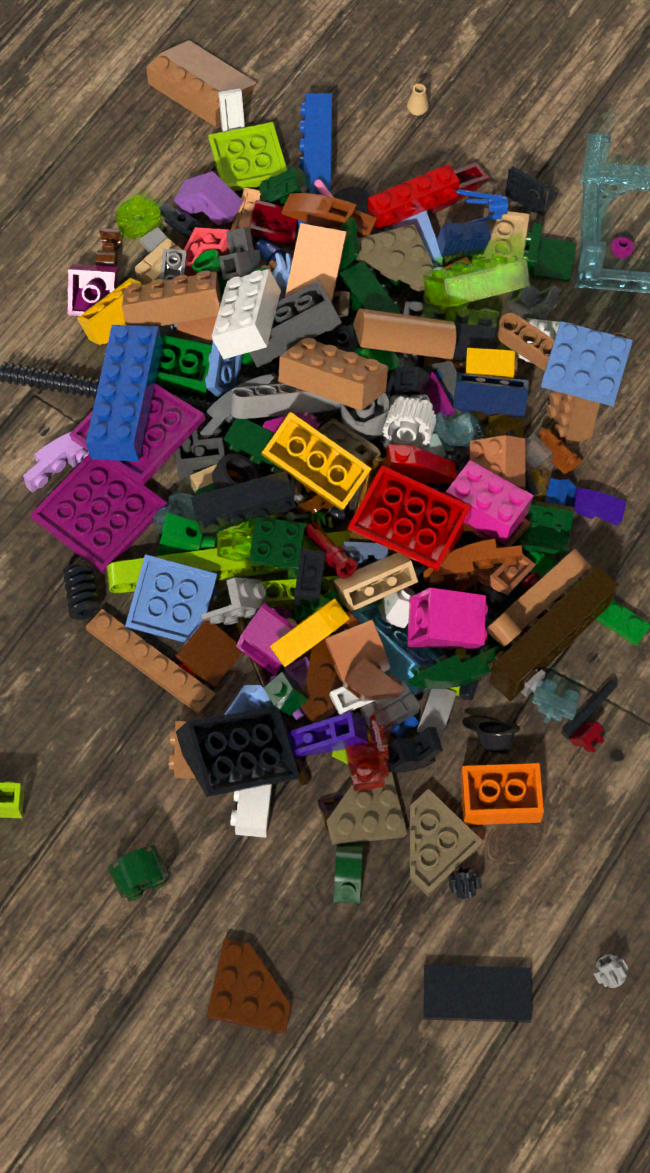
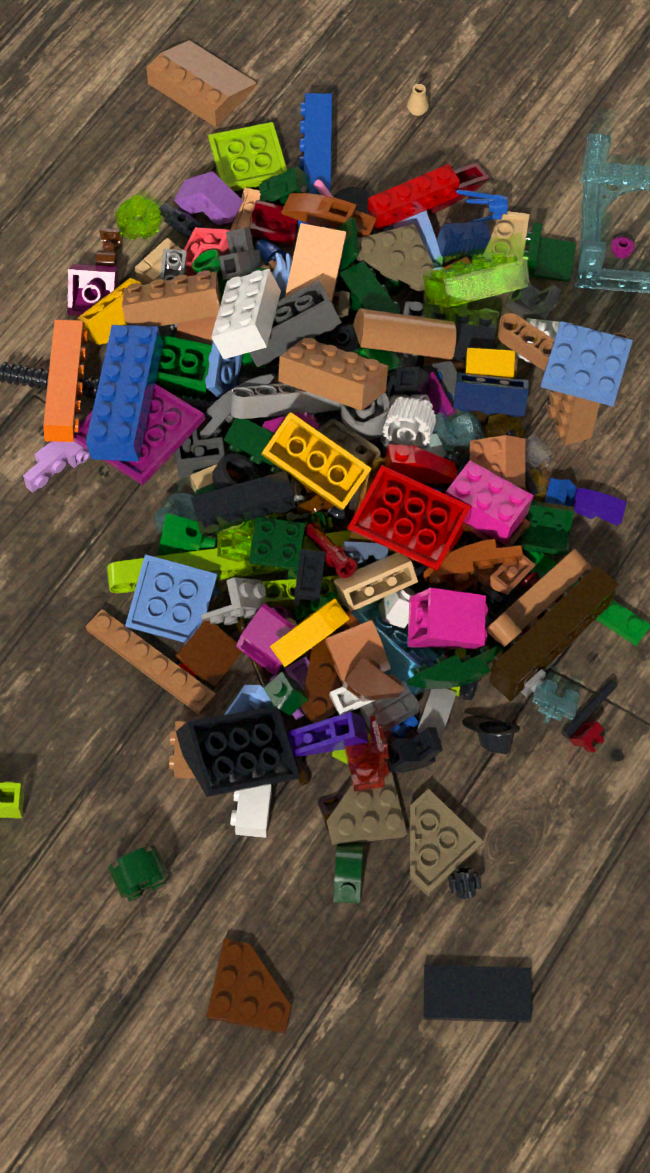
magenta plate [30,454,168,574] -> none
black piece [63,565,99,620] -> none
light grey tile [140,227,169,253] -> none
white tile [218,88,245,132] -> none
orange brick [460,763,544,825] -> none
black bracket [505,166,558,216] -> none
dark orange hinge [533,428,583,476] -> none
light grey gear [593,954,629,988] -> none
none -> orange brick [43,320,88,442]

